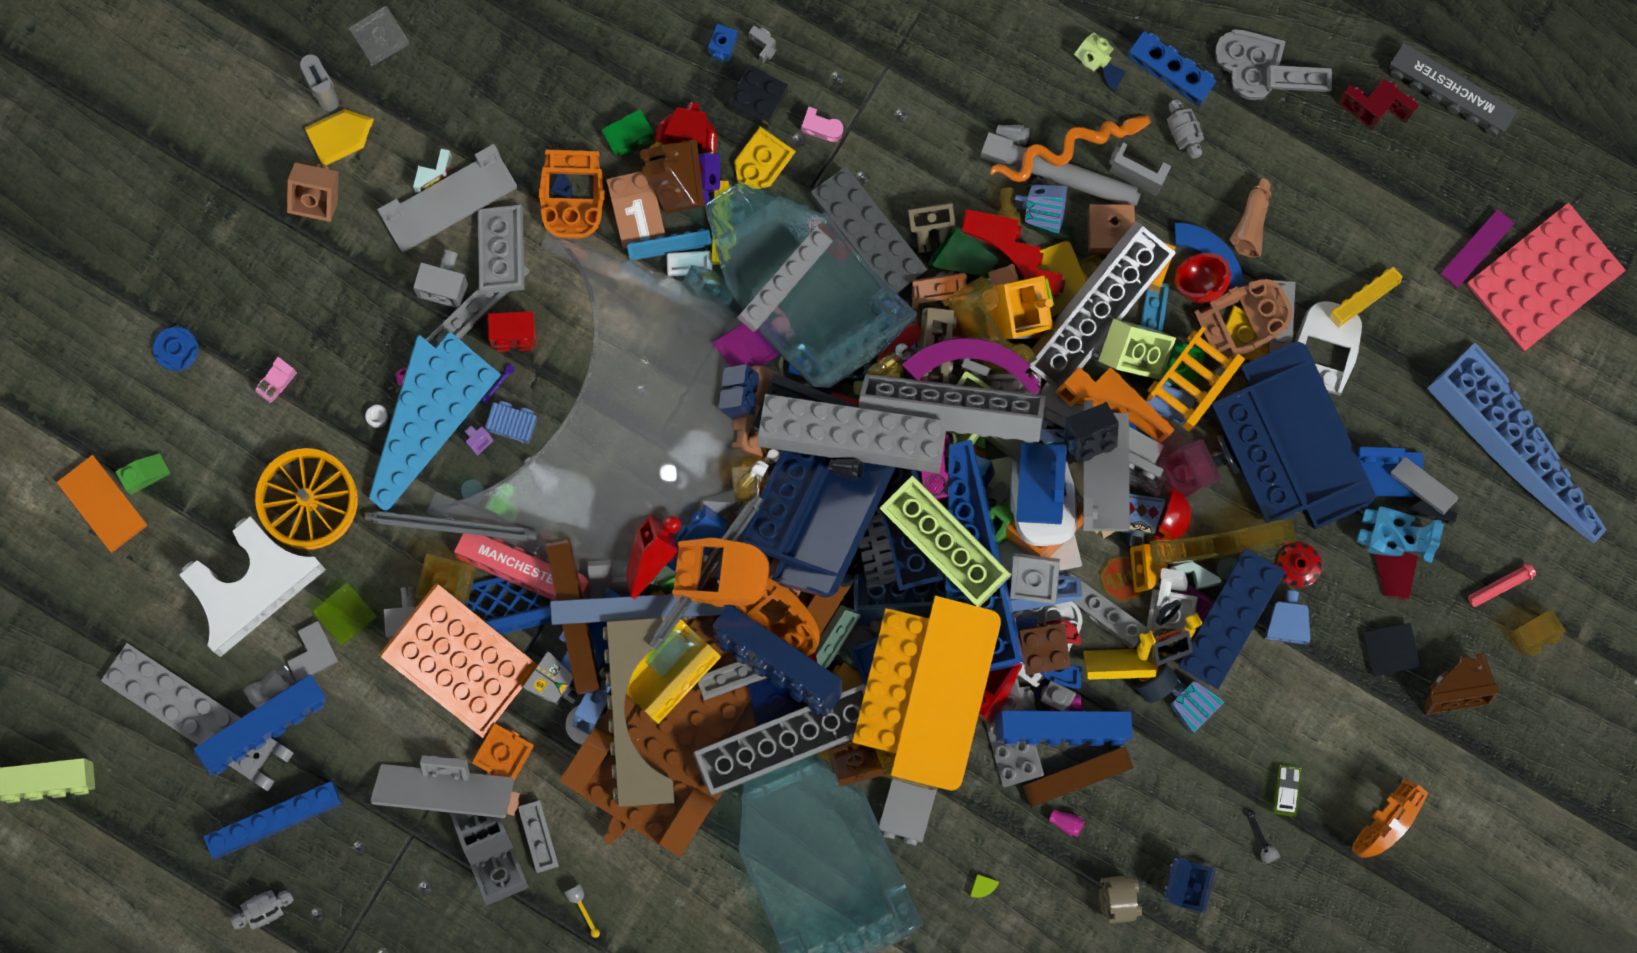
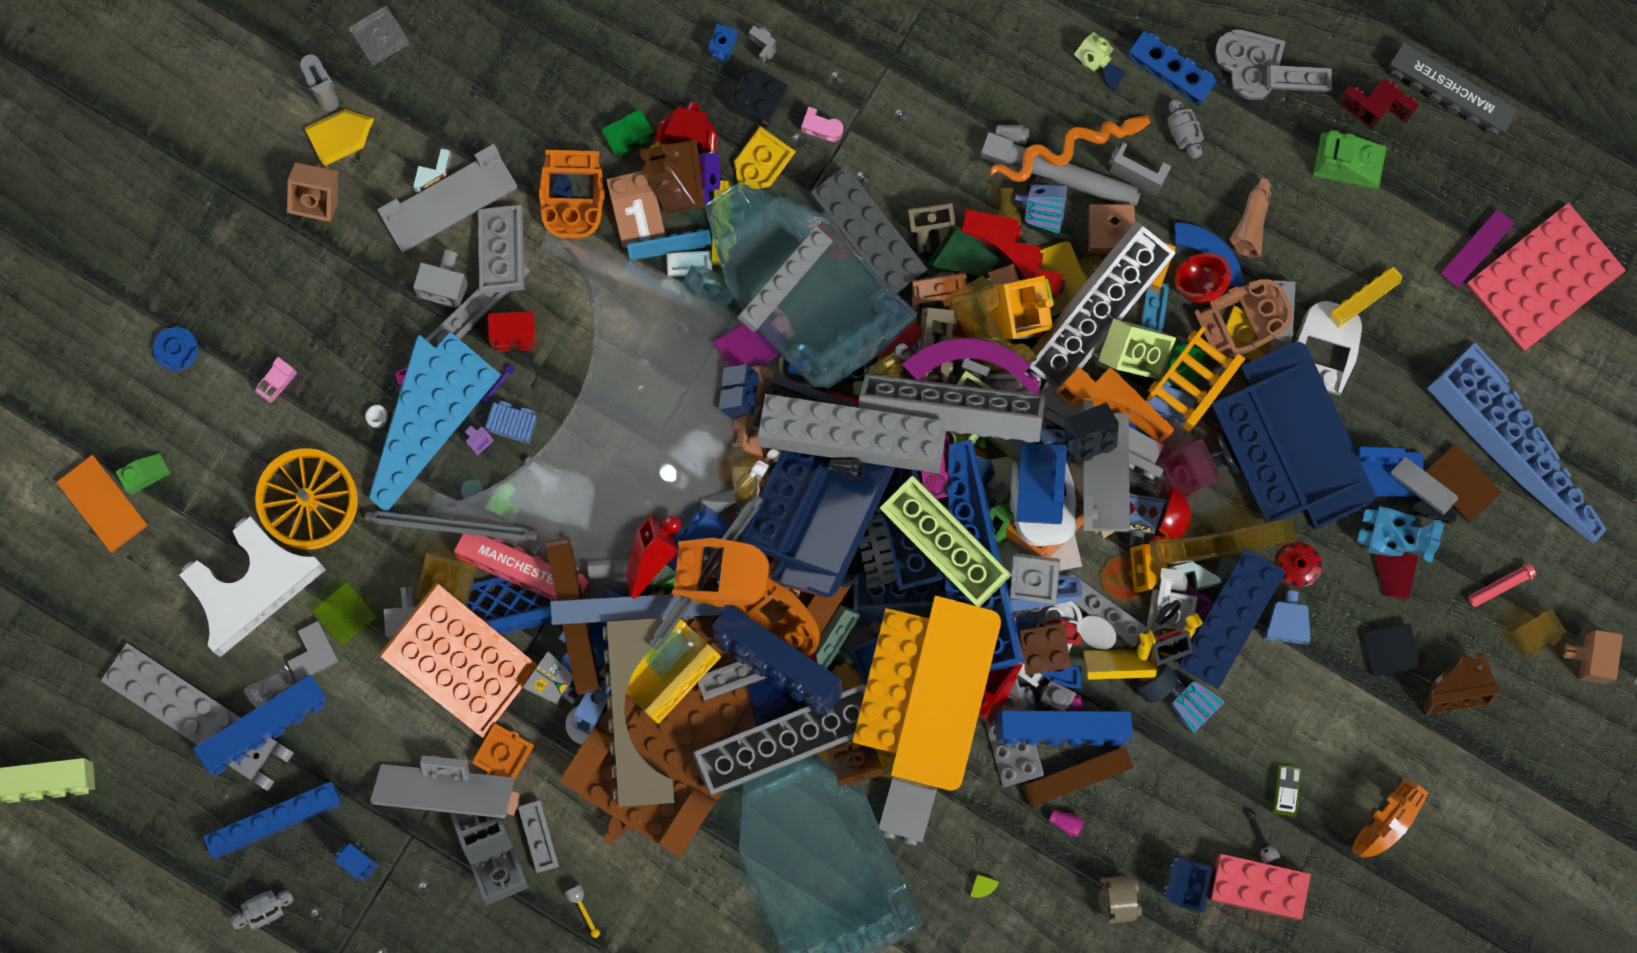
none -> blue brick [335,843,379,882]
none -> white sticker [1079,616,1116,650]
none -> coral brick [1209,854,1311,920]
none -> bright green piece [1313,130,1387,190]
none -> reddish brown tile [1426,444,1502,523]
none -> nougat brick [1563,630,1623,684]

